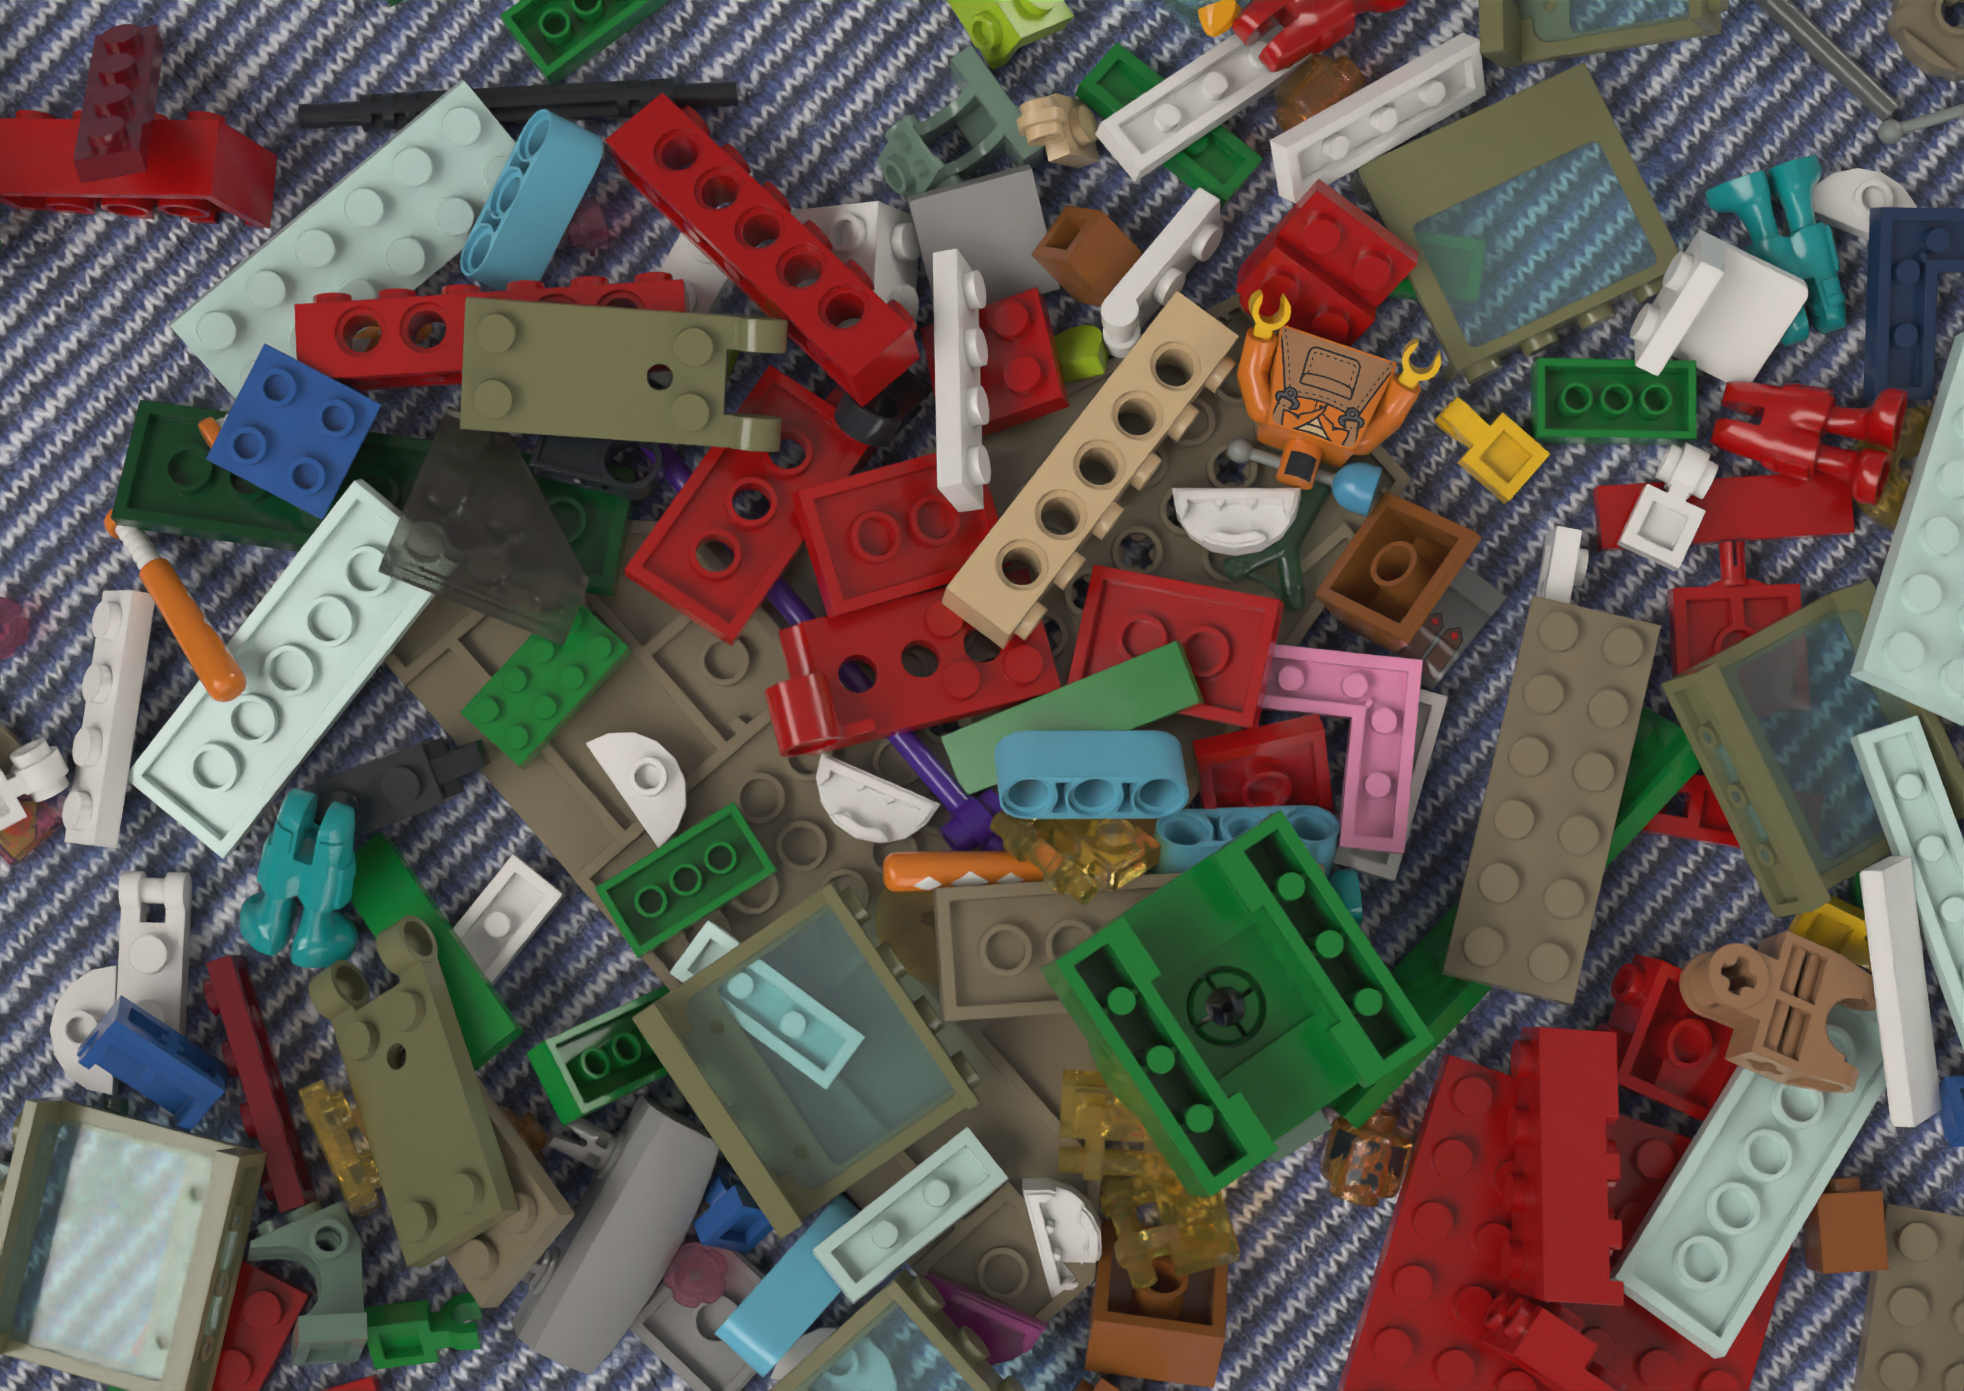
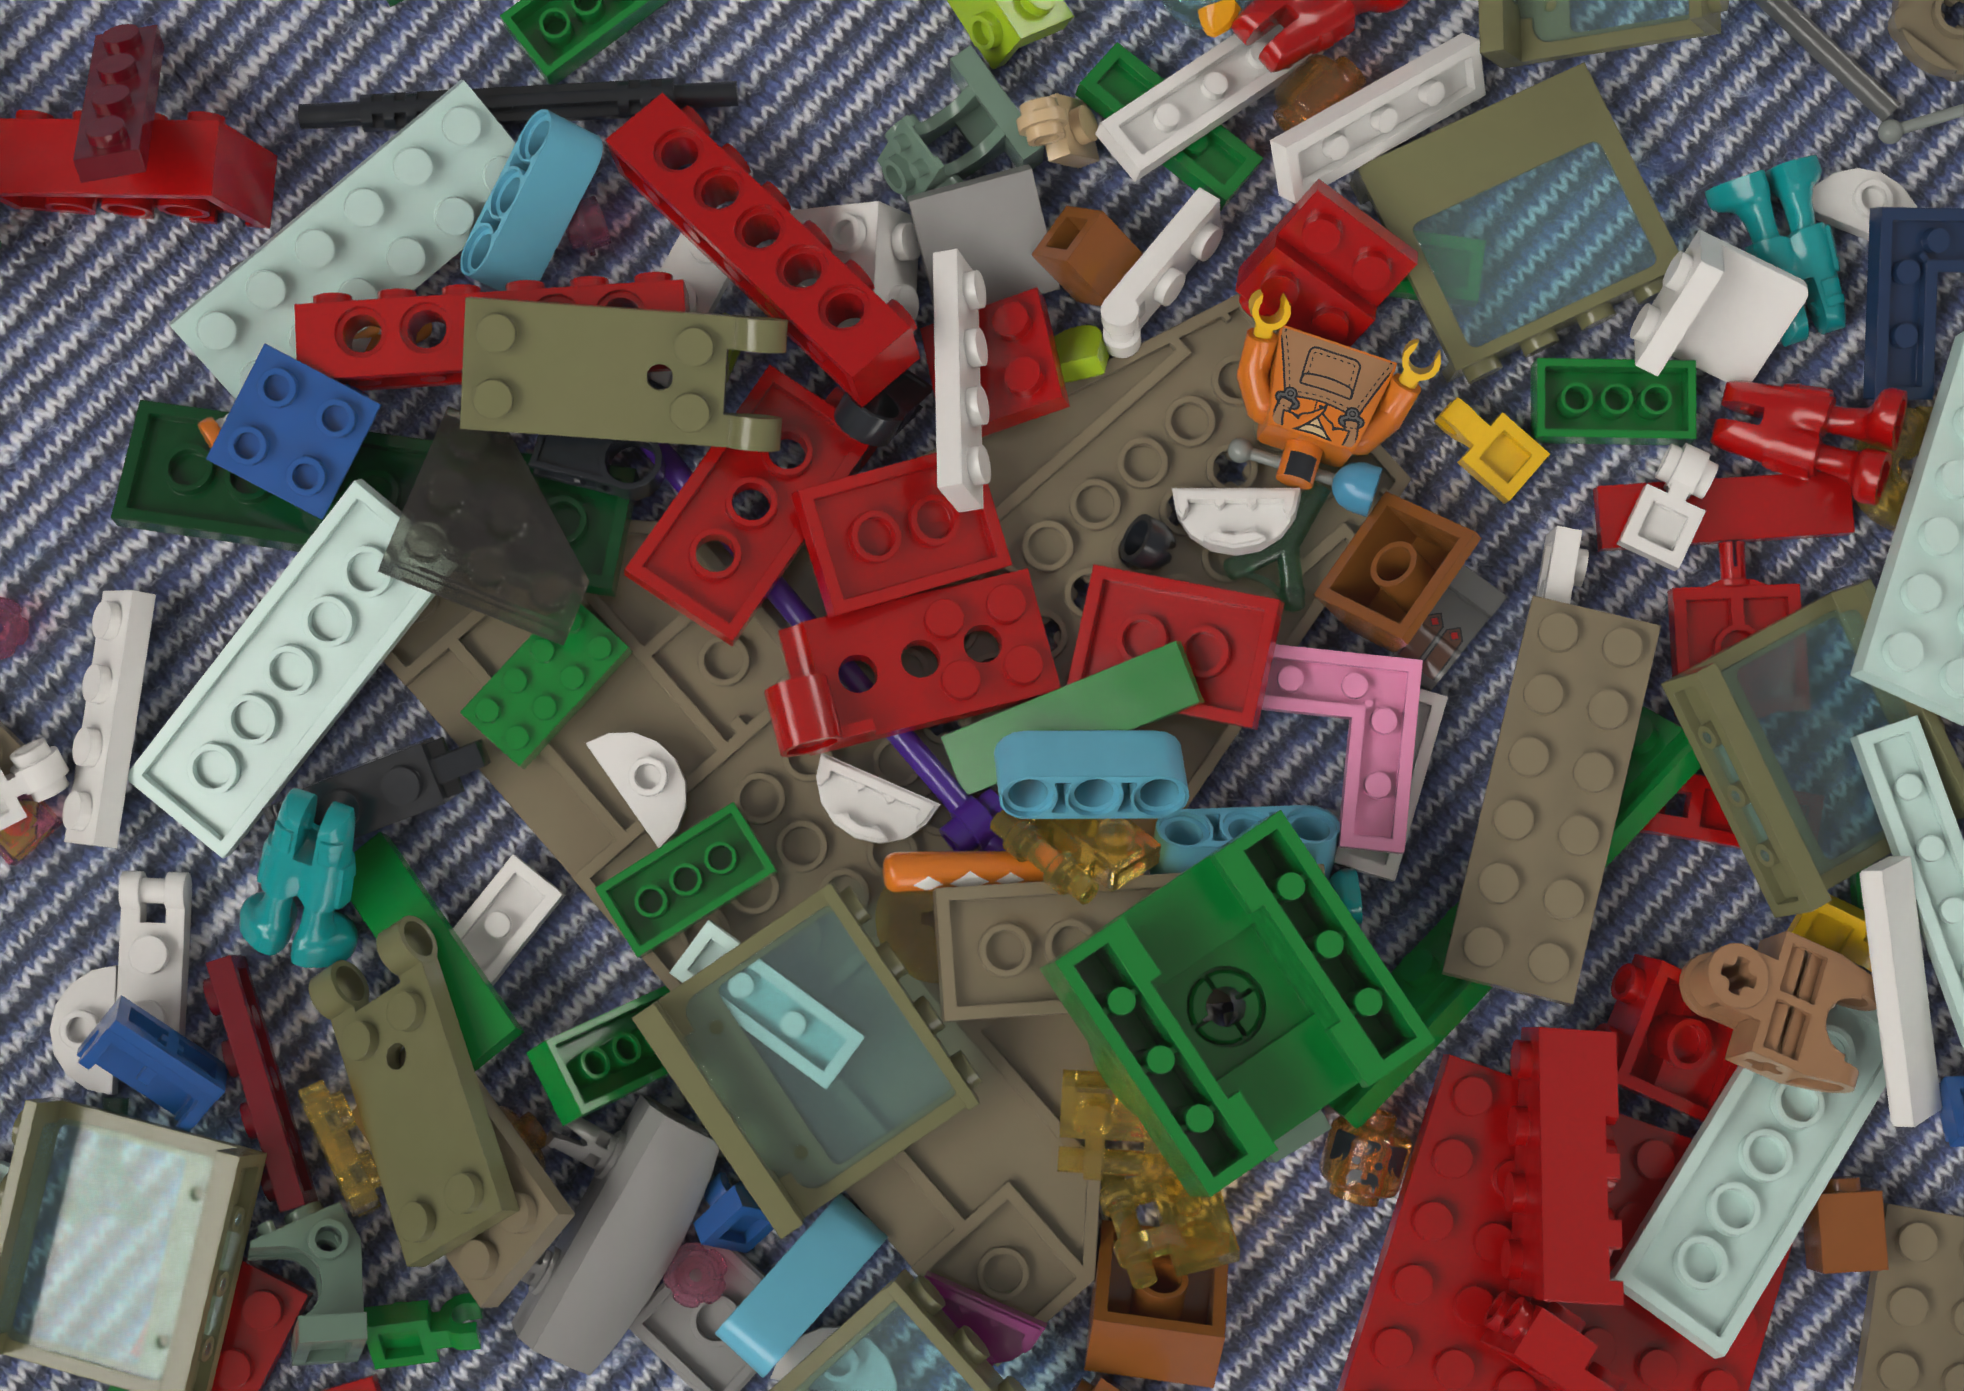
orange piece [104,508,247,702] -> none
light aqua plate [812,1127,1008,1304] -> none
tan brick [941,291,1239,649] -> none
white plate [1022,1178,1102,1299] -> none
red plate [1192,713,1334,814] -> none
none -> black hinge [1120,514,1176,571]

